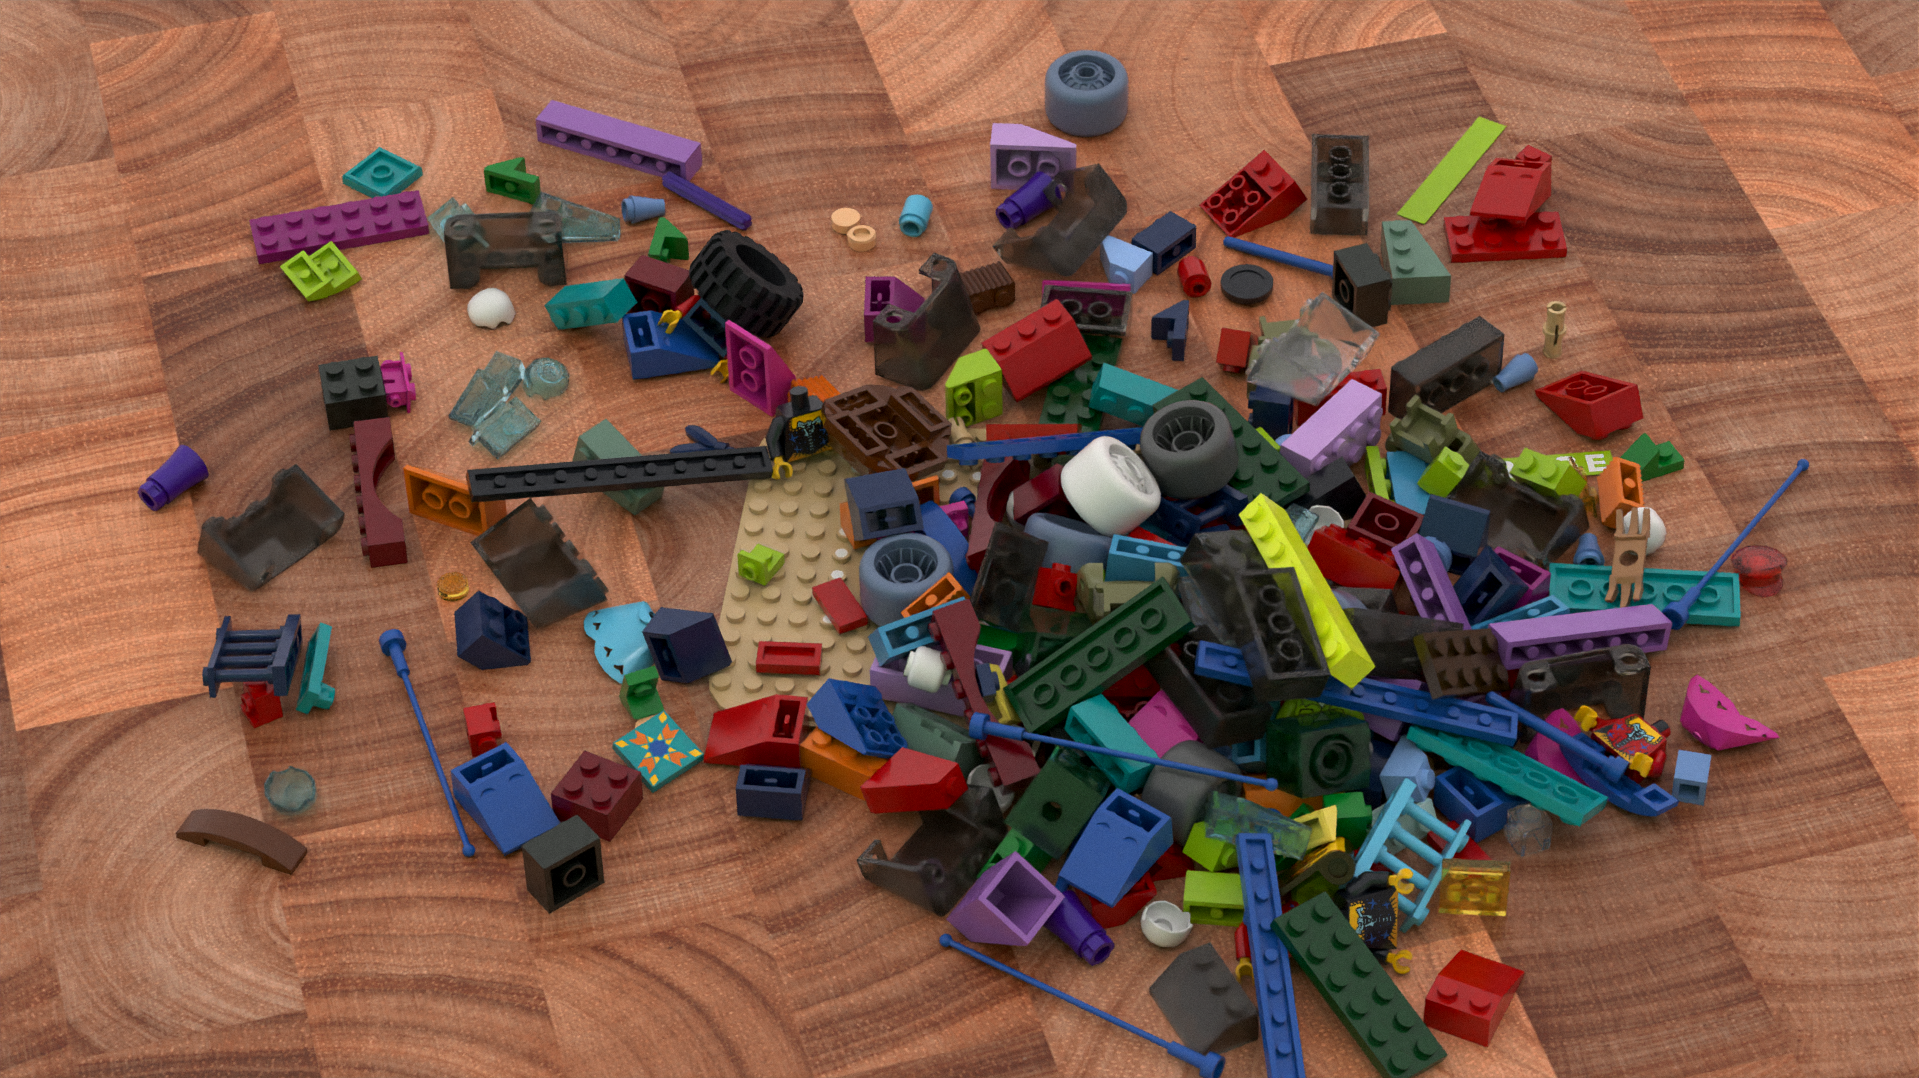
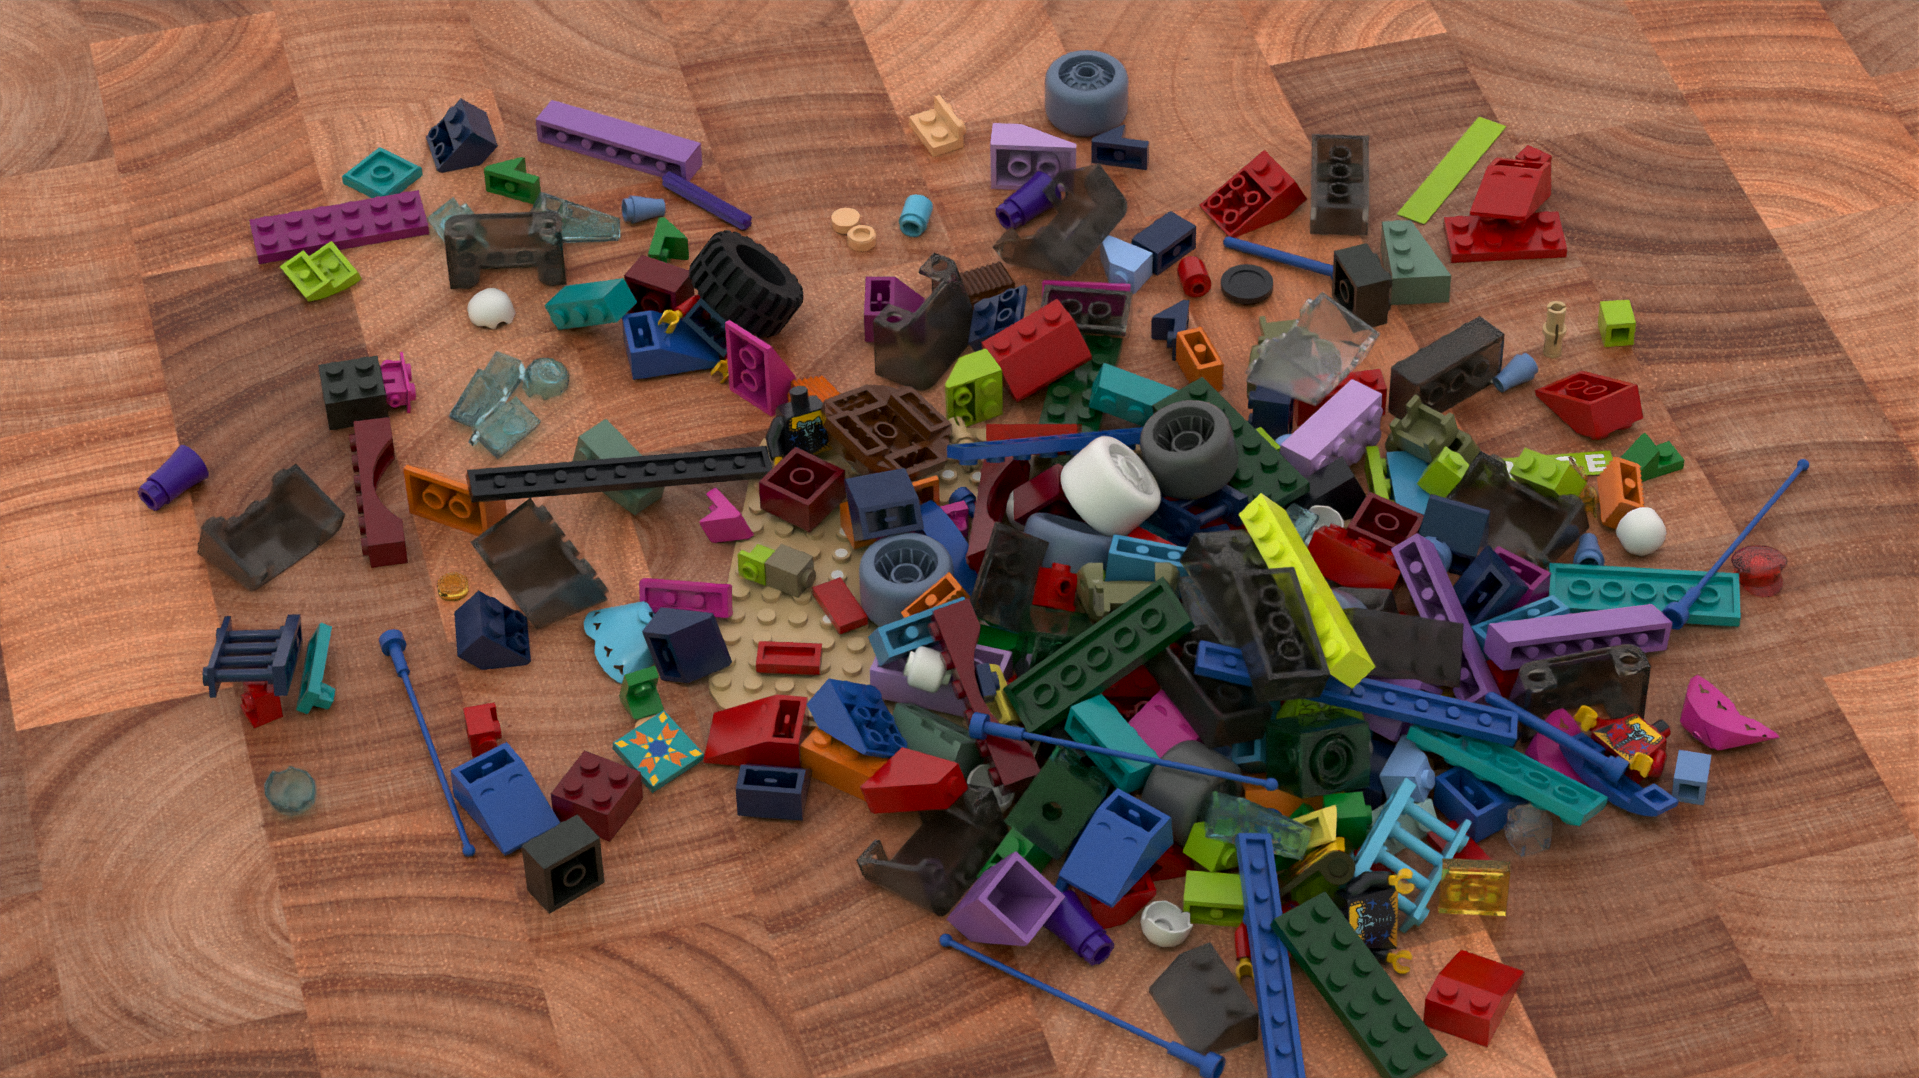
reddish brown slope [176,809,308,875] -> none
dark blue piece [670,425,734,454] -> none
red slope [1216,328,1258,373] -> none
dark brown plate [1412,628,1510,700] -> none
medium nougat piece [1605,507,1650,608] -> none
none -> dark blue slope [426,99,498,173]
none -> dark pink hinge [639,578,733,618]
none -> dark pink slope [699,487,754,543]
none -> dark red brick [759,447,846,532]
none -> dark tan brick [765,544,816,598]
none -> light nougat bracket [909,95,966,157]
none -> dark blue slope [968,284,1028,352]
none -> dark blue slope [1091,125,1149,170]
none -> orange brick [1176,327,1225,392]
none -> lime brick [1598,300,1636,347]

